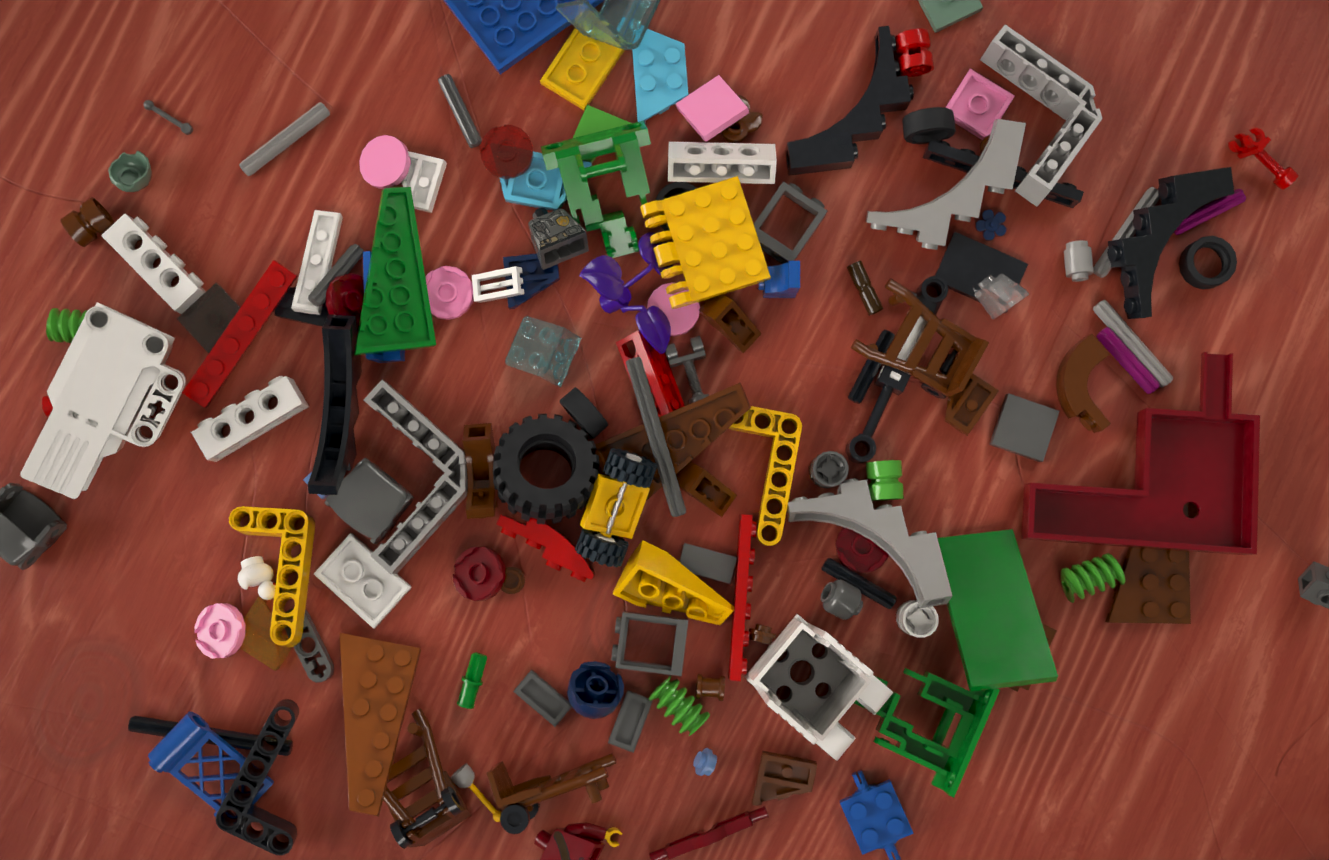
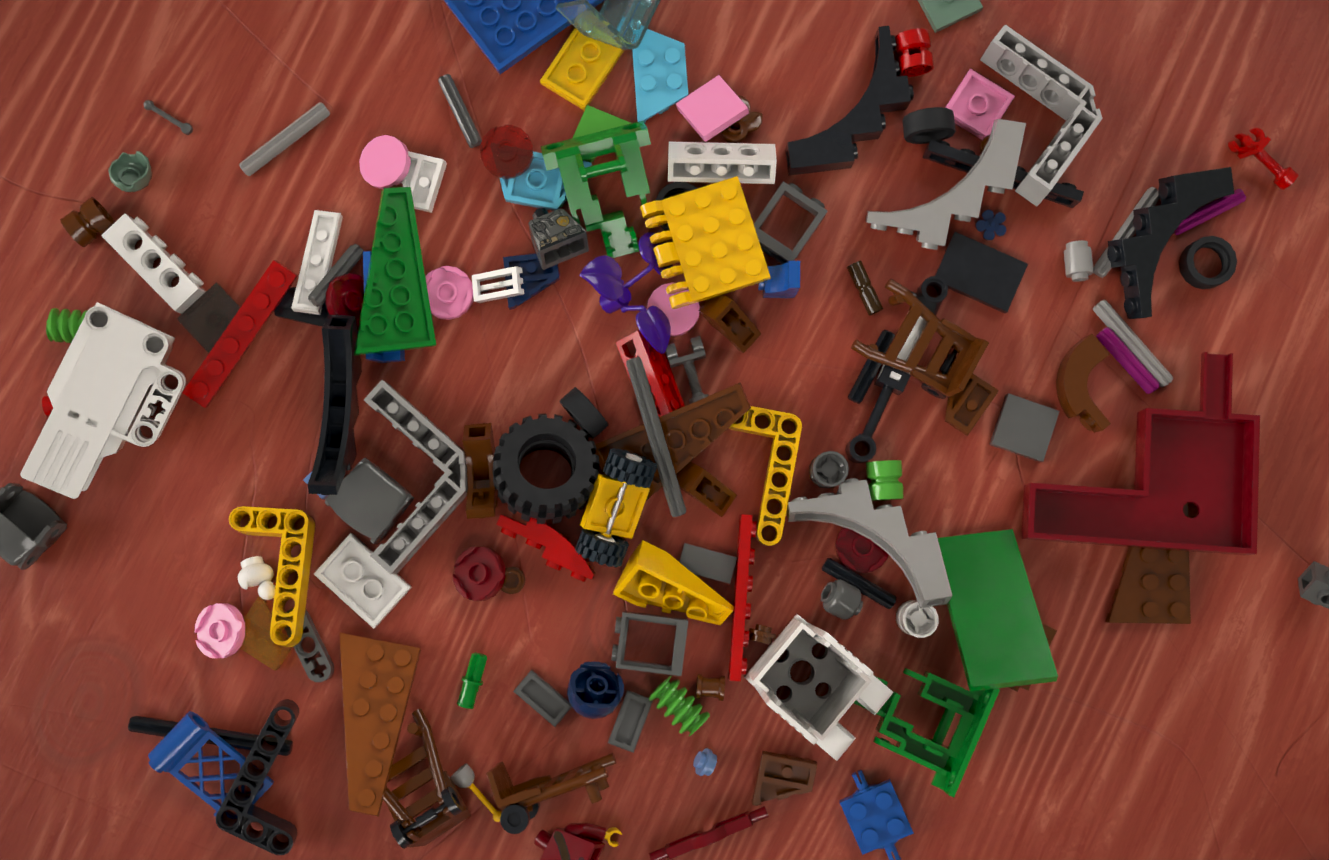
white brick [191,376,309,462] -> none
clear light blue bracket [505,316,582,387] -> none
clear slope [974,274,1029,320] -> none
bright green piece [1061,553,1125,603] -> none

